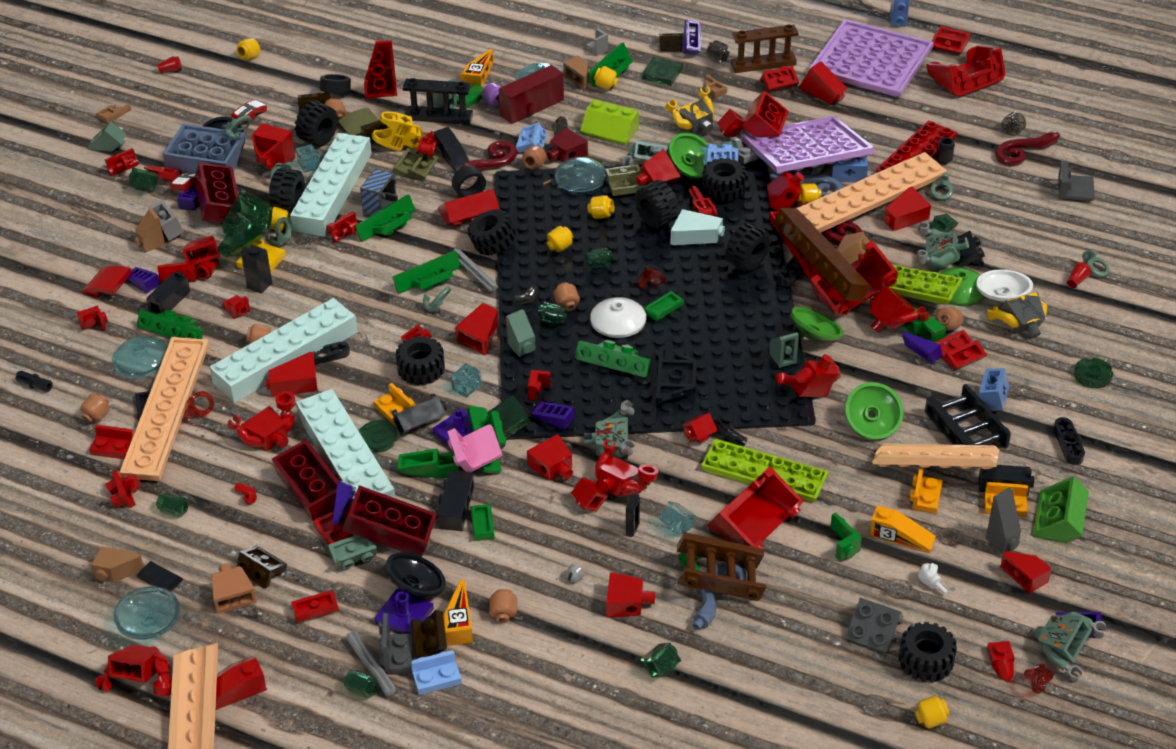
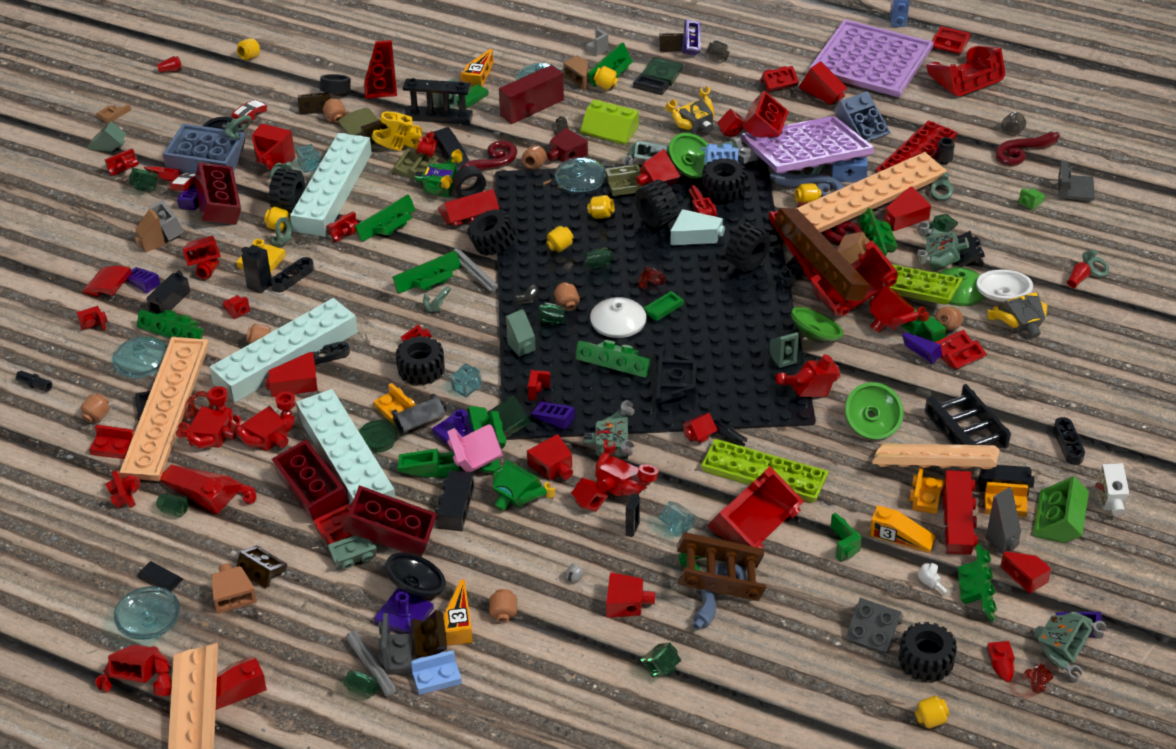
medium nougat slope [91,546,144,582] -> none
red plate [157,261,197,284] -> none
clear green windscreen [217,189,273,257] -> none
red plate [291,590,339,623] -> none
black tyre [295,101,339,147] -> none
dark purple slope [332,481,356,525] -> none
dark grey container [360,168,398,217] -> none
red slope [455,303,498,355] -> none
green tile [470,504,495,541] -> none
medium lavender head [482,83,501,107] -> none
light blue bracket [516,123,547,153] -> none
medium nougat tile [704,74,727,98] -> none
reddish brown fence [731,24,799,73] -> none
red torso [767,172,805,211] -> none
medium blue brick [979,368,1010,412] -> none
clear green tile [1074,358,1113,389] -> none
none -> red wedge [160,464,243,515]
none -> red torso [176,386,237,449]
none -> black beam [270,257,314,293]
none -> torso [415,149,463,197]
none -> green torso [493,460,556,512]
none -> black tile [633,74,669,95]
none -> sand blue slope [834,91,891,142]
none -> green bracket [859,208,898,256]
none -> red wedge [941,470,978,555]
none -> green bracket [958,544,997,621]
none -> bright green bracket [1018,188,1046,210]
none -> white torso [1095,463,1129,516]

